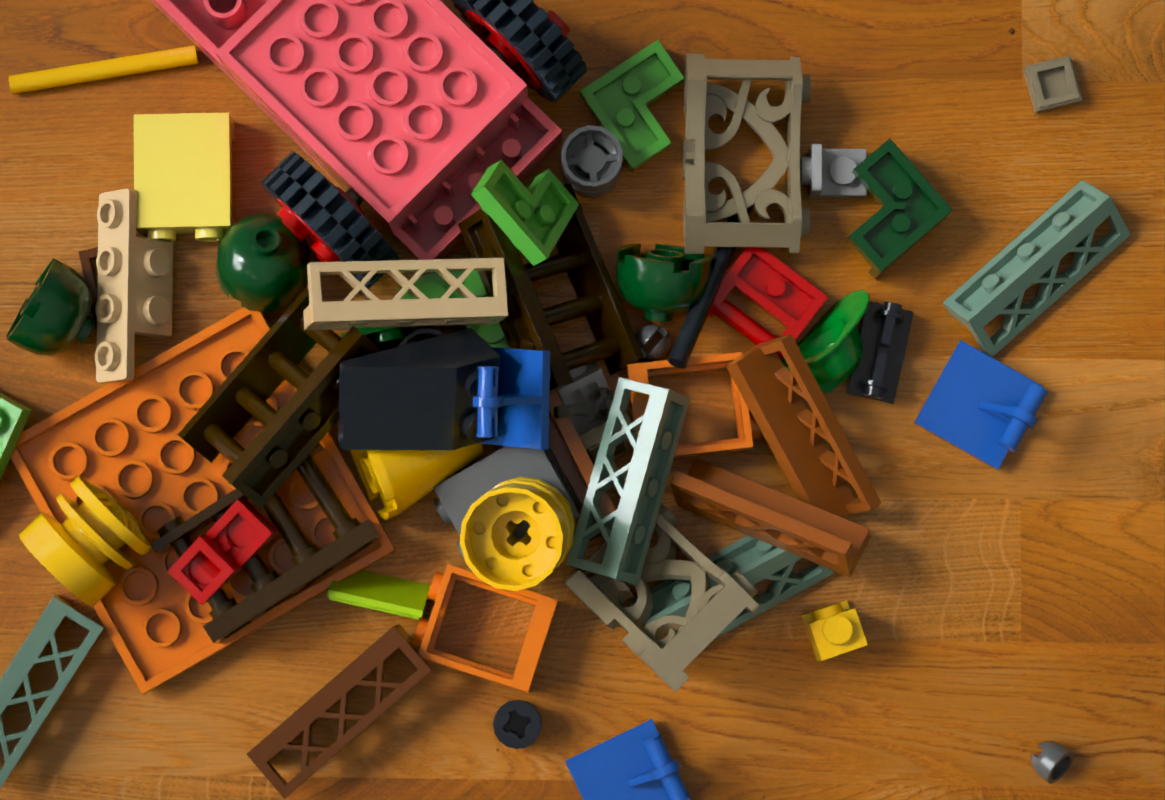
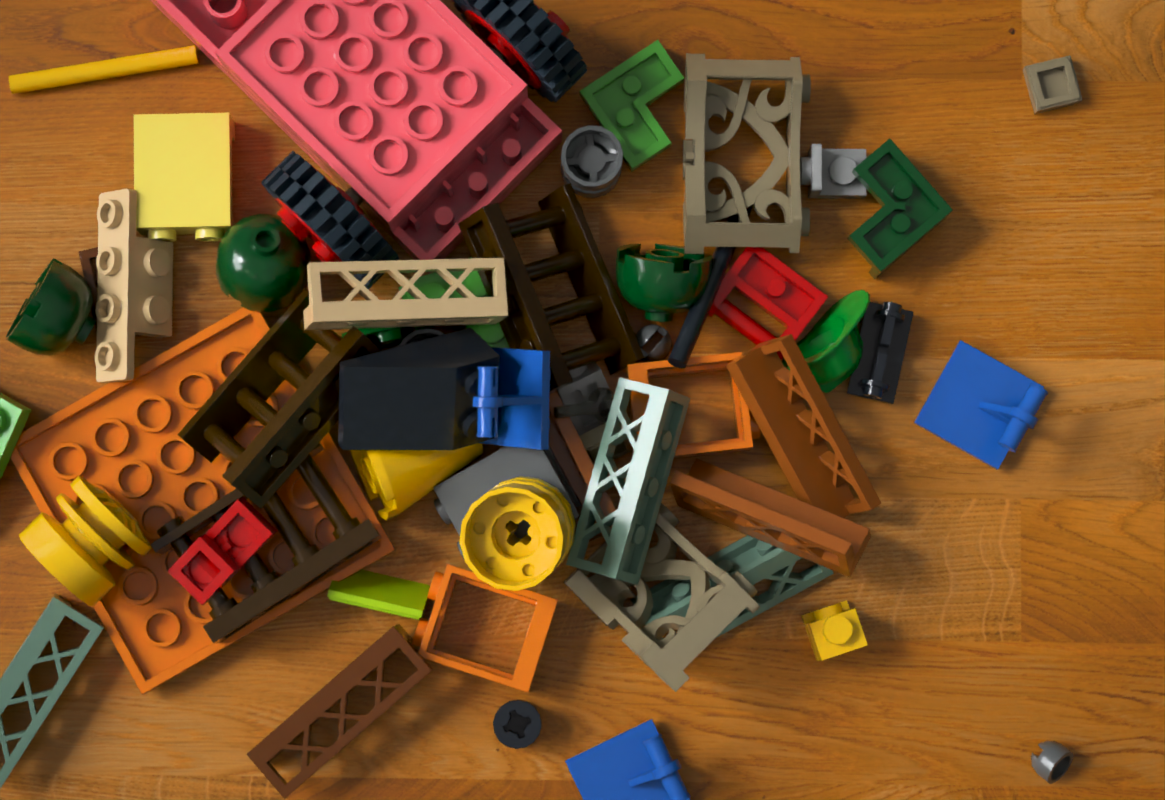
bright green plate [471,159,579,266] -> none
sand green fence [942,180,1131,357] -> none

